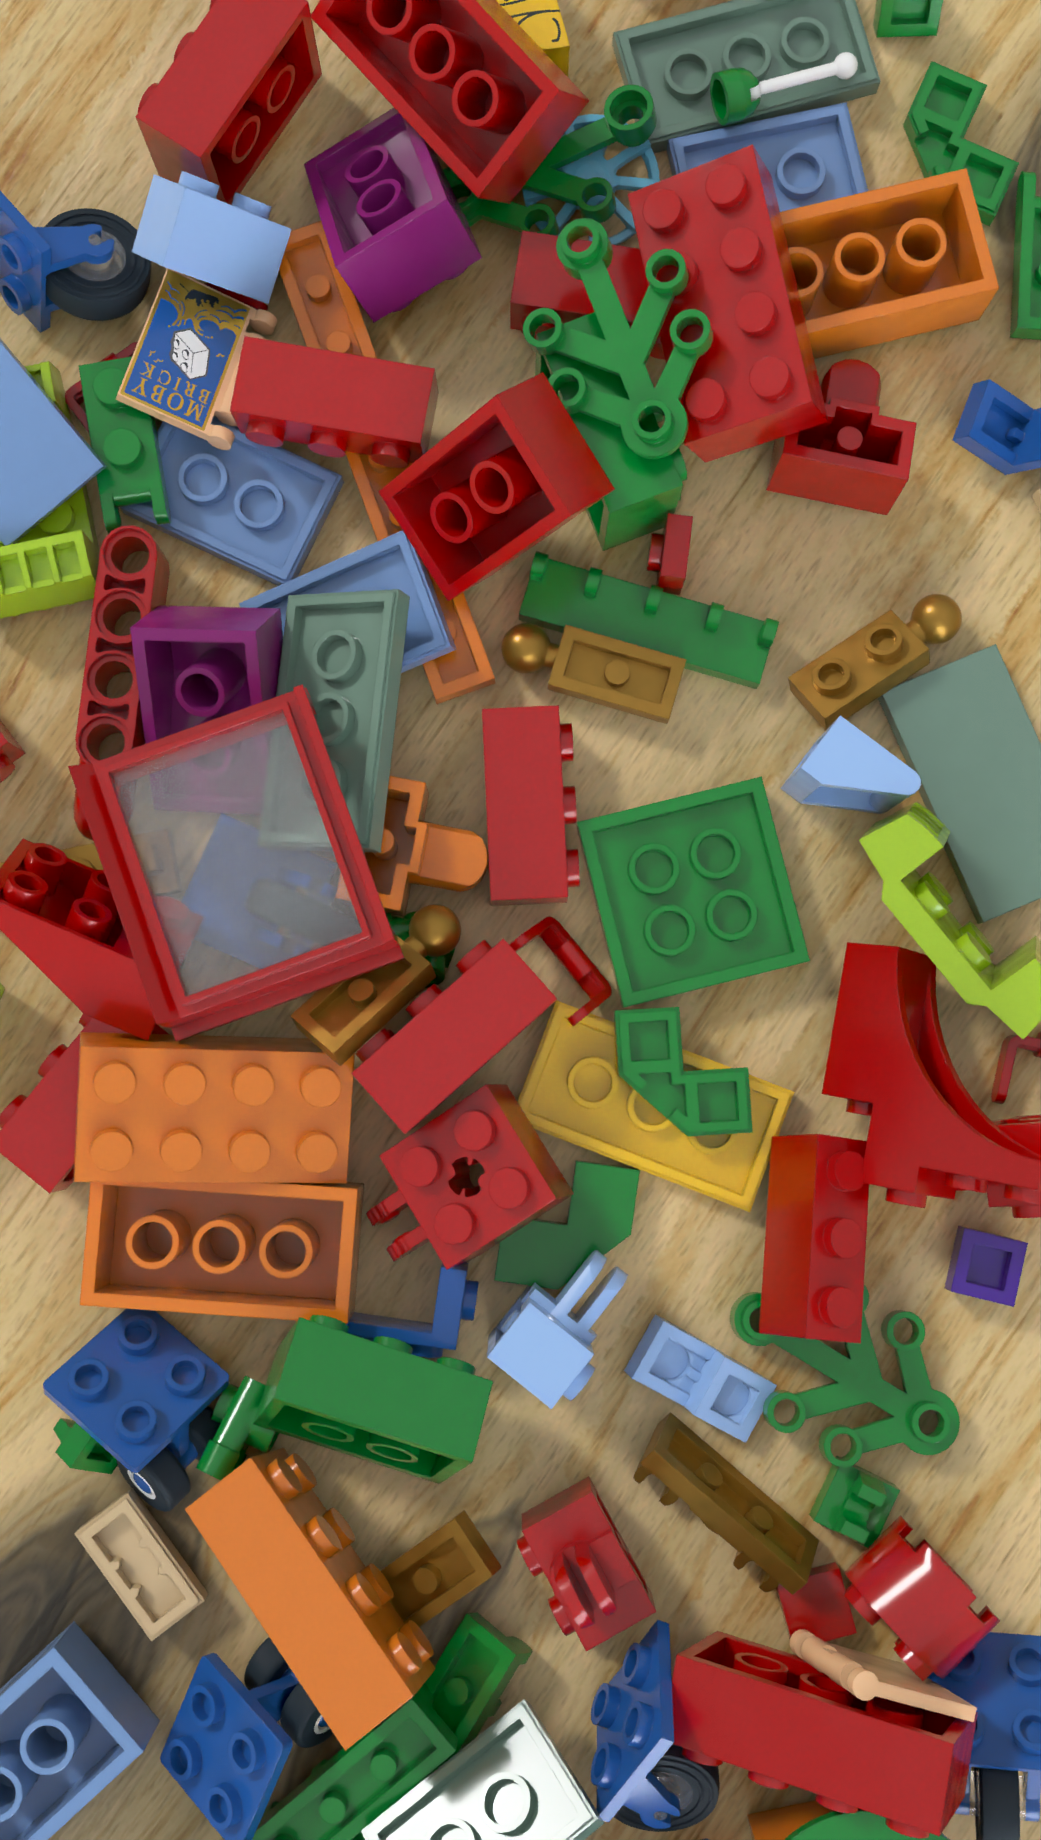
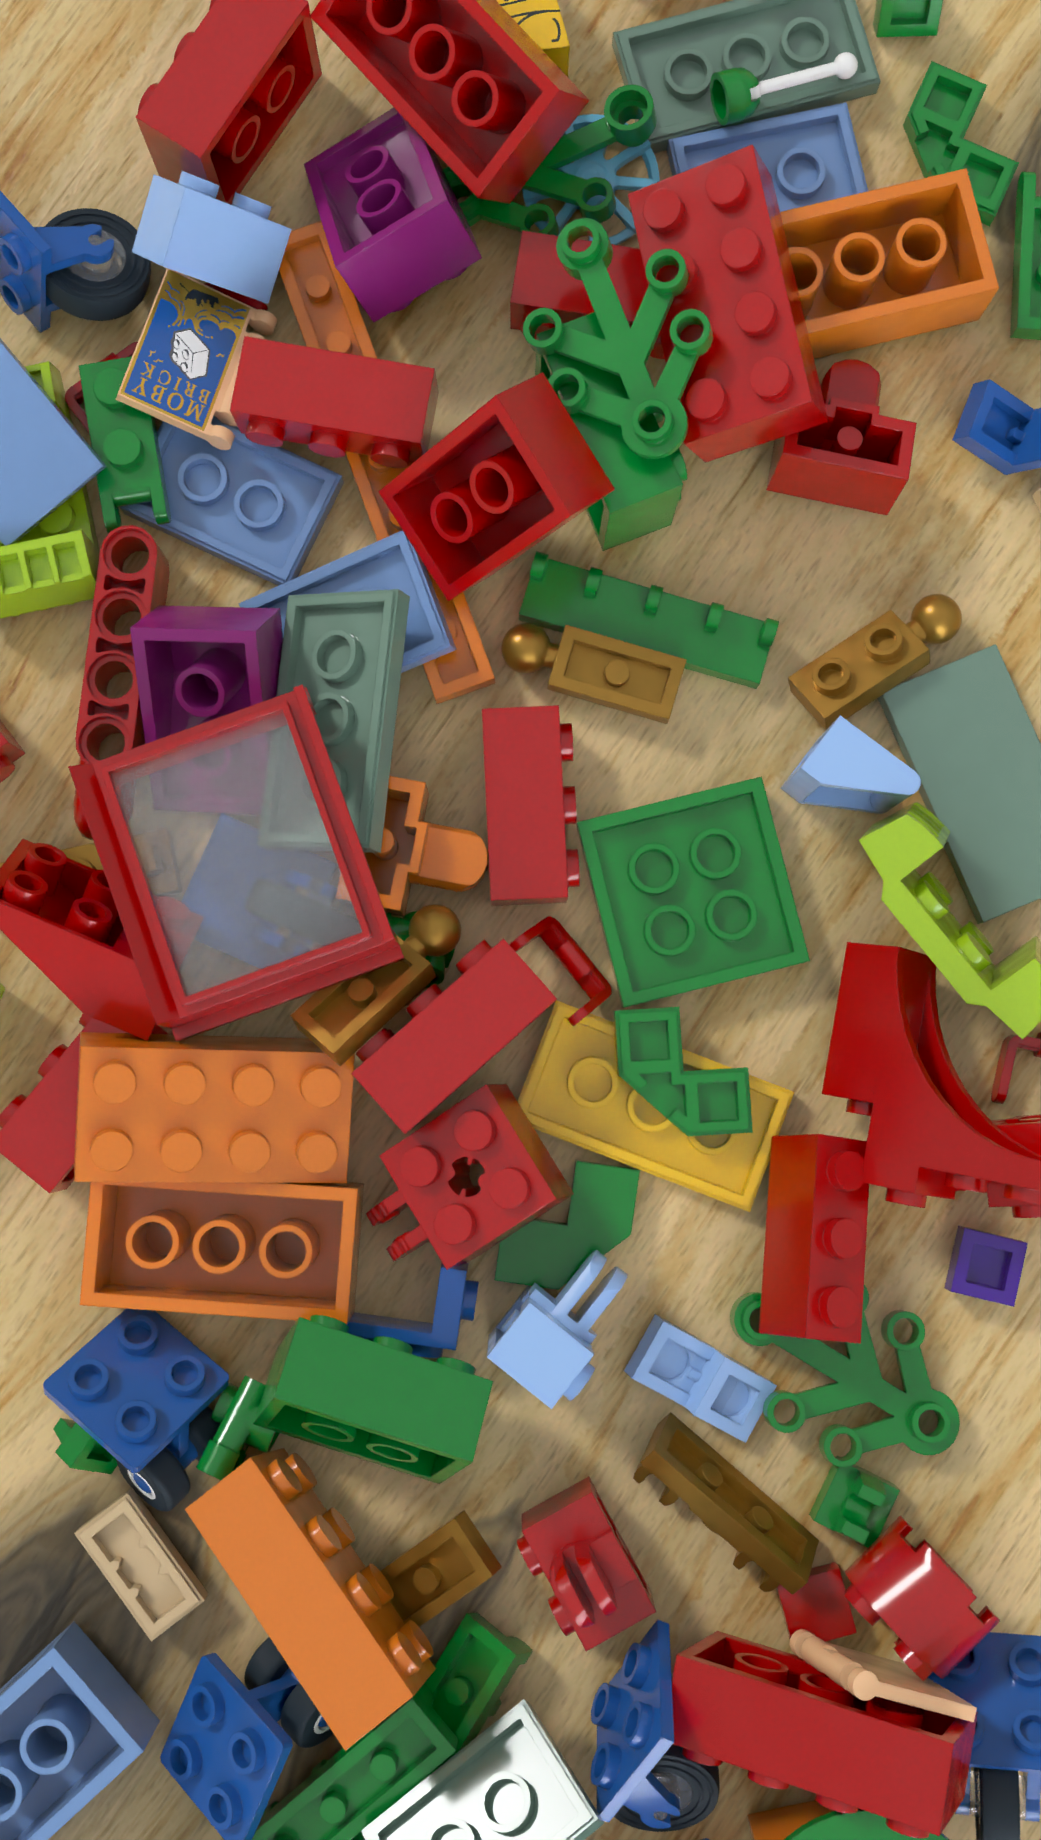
red plate [646,513,693,595] -> none

